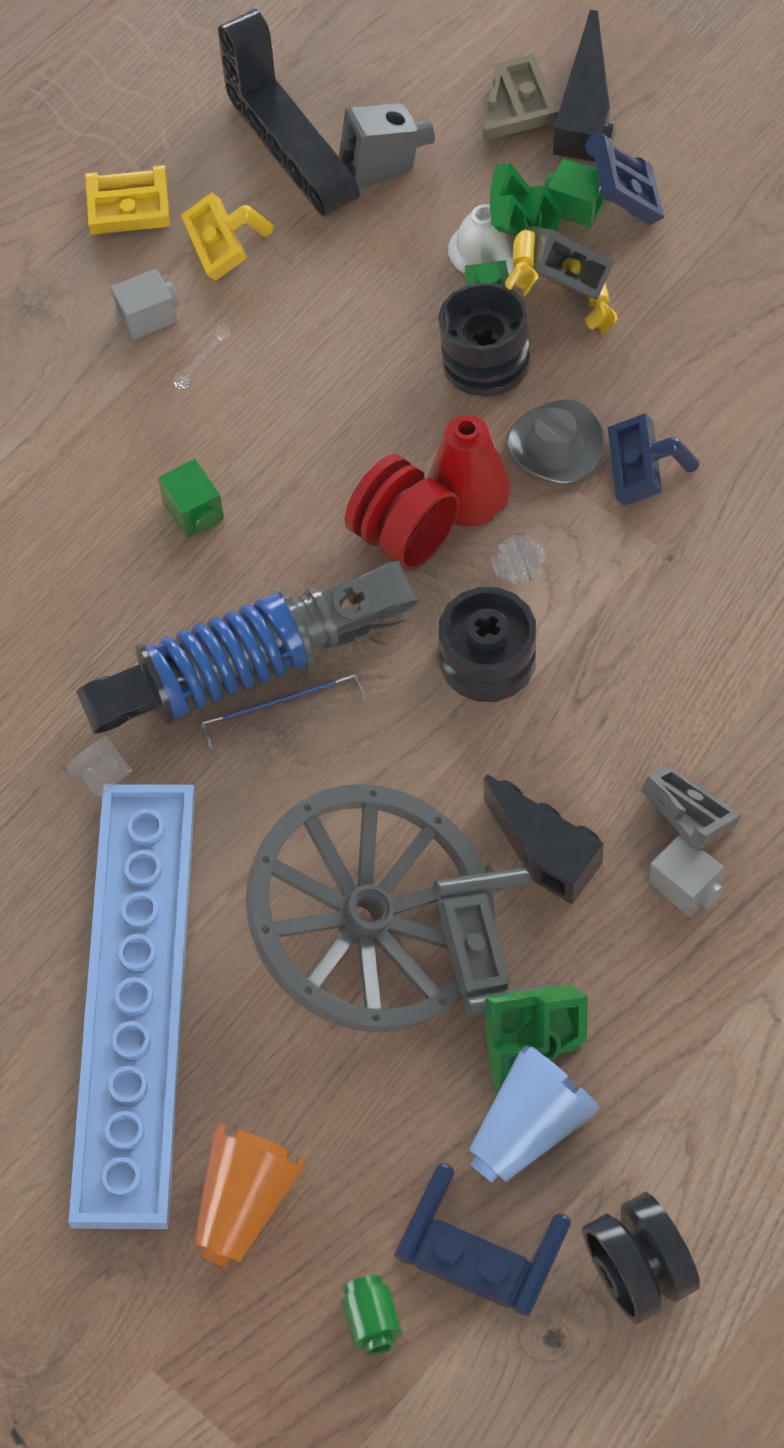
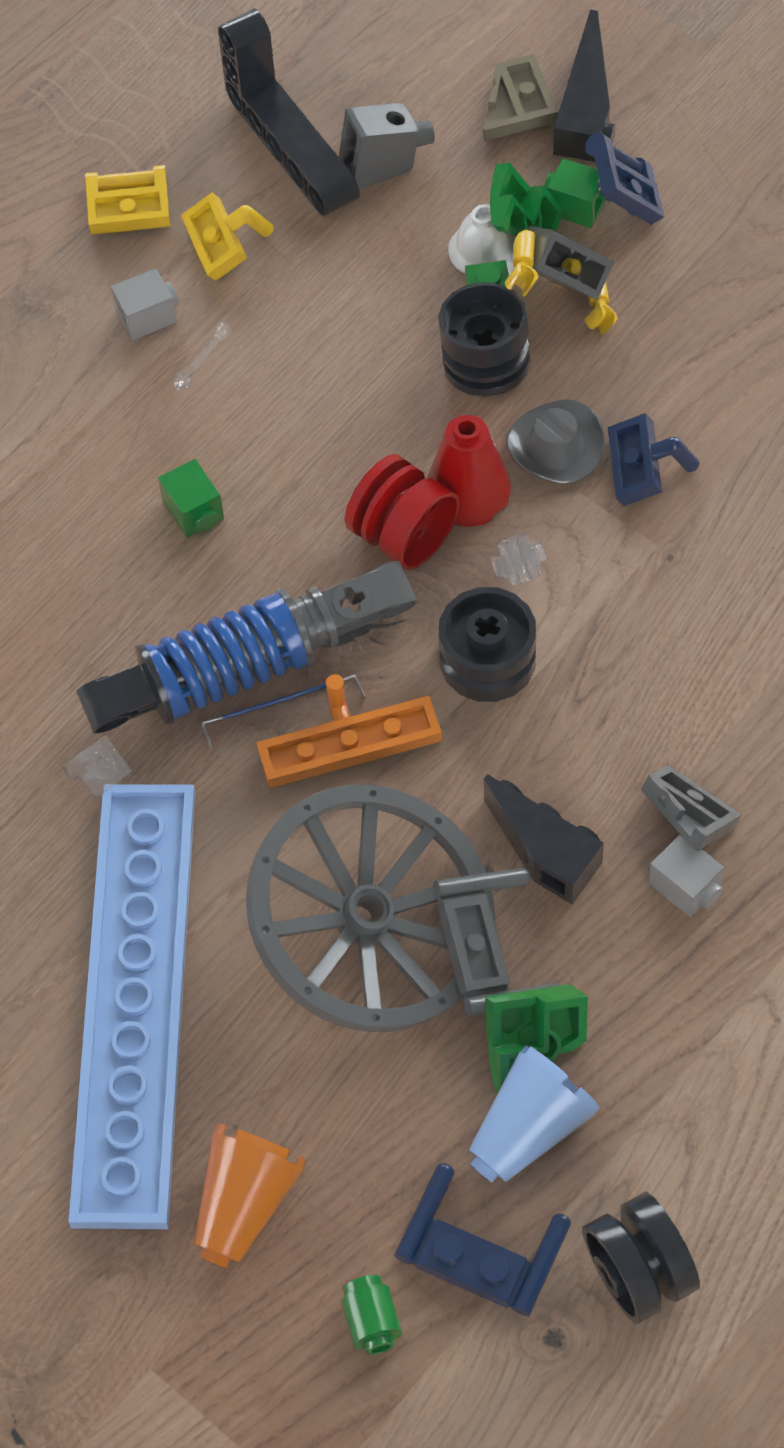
none -> orange plate [256,674,442,789]

